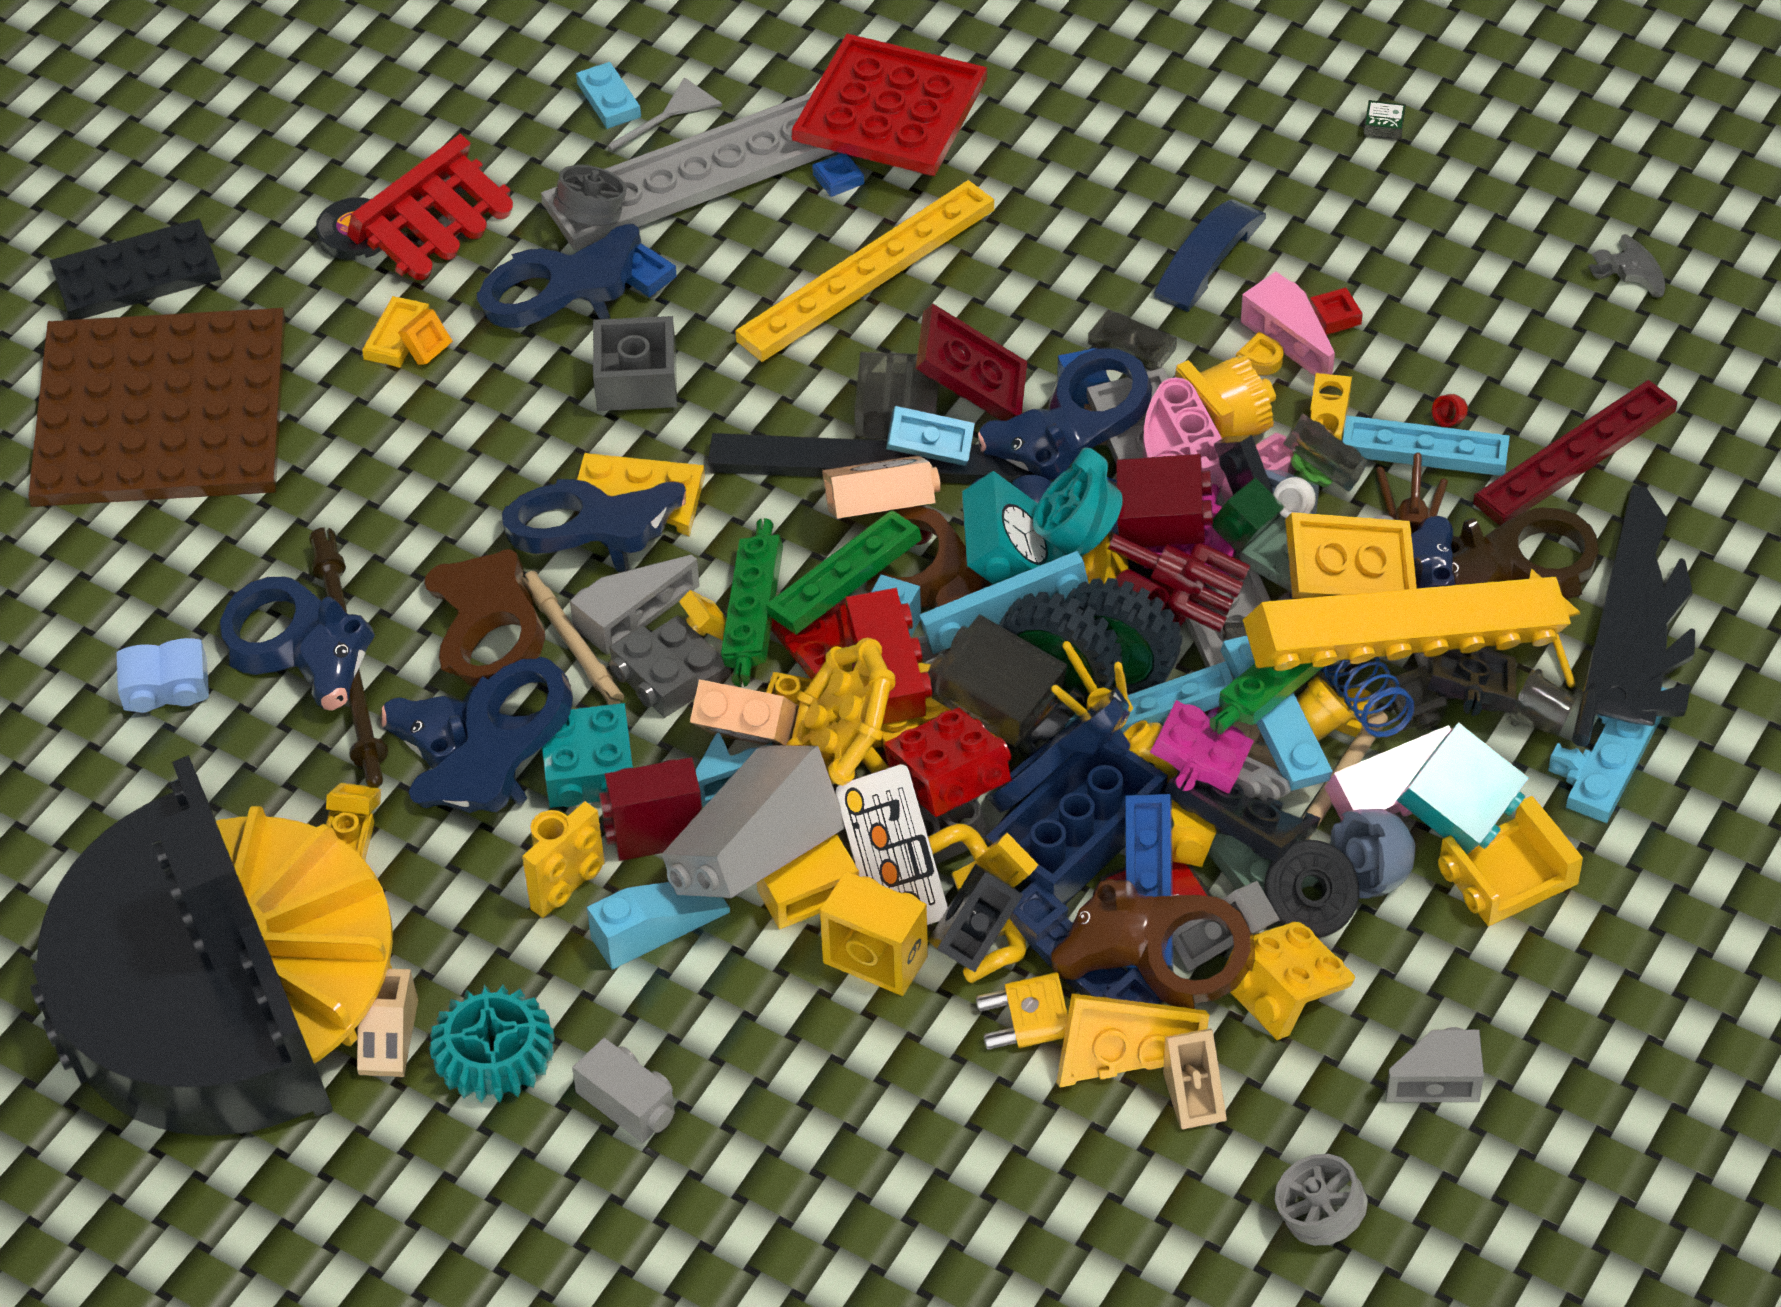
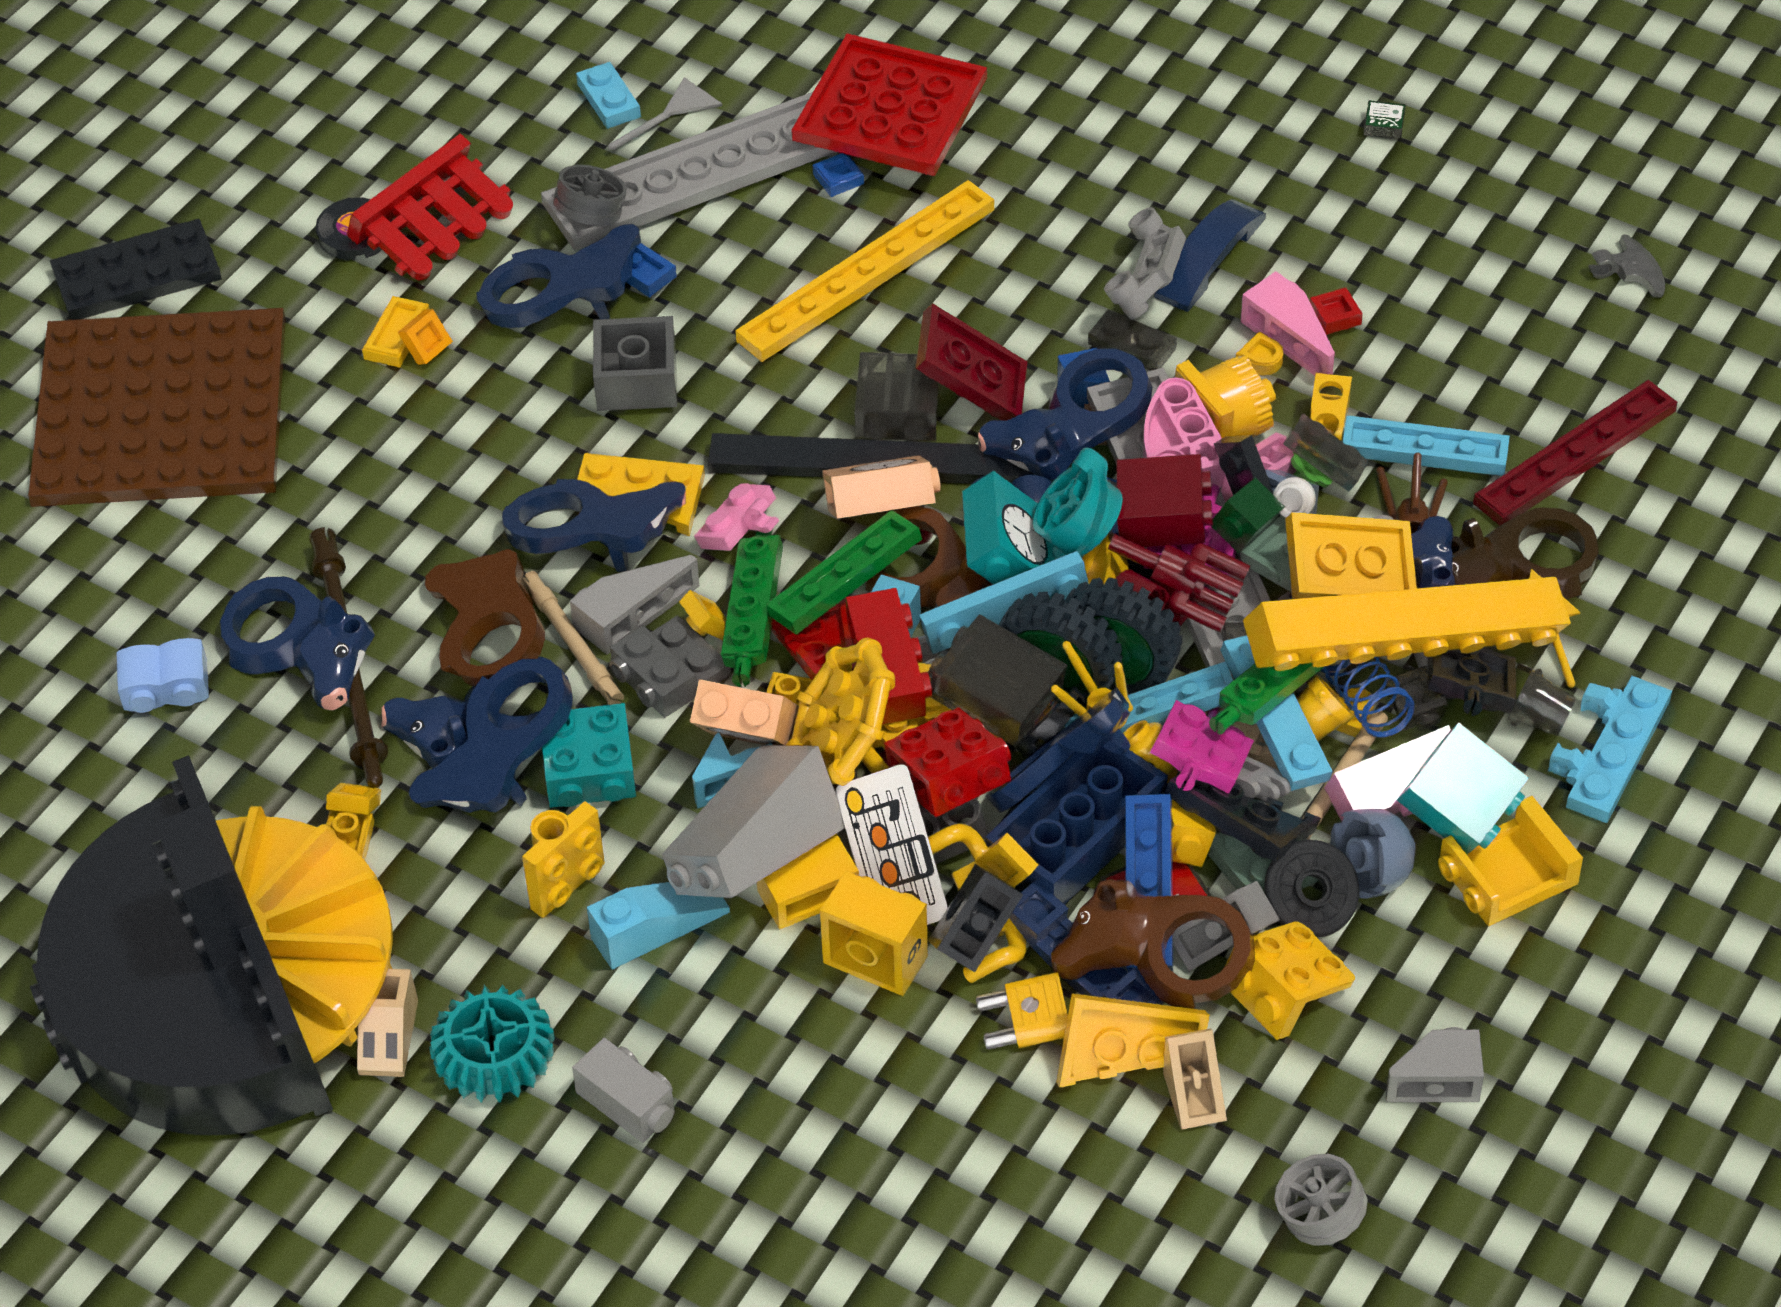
dark red brick [599,757,702,861] -> none
medium azure plate [886,406,975,466] -> none
red hinge [1432,394,1468,427] -> none
black animal [1572,485,1695,747] -> none
none -> bright pink plate [694,483,779,551]
none -> light grey plate [1104,207,1186,319]

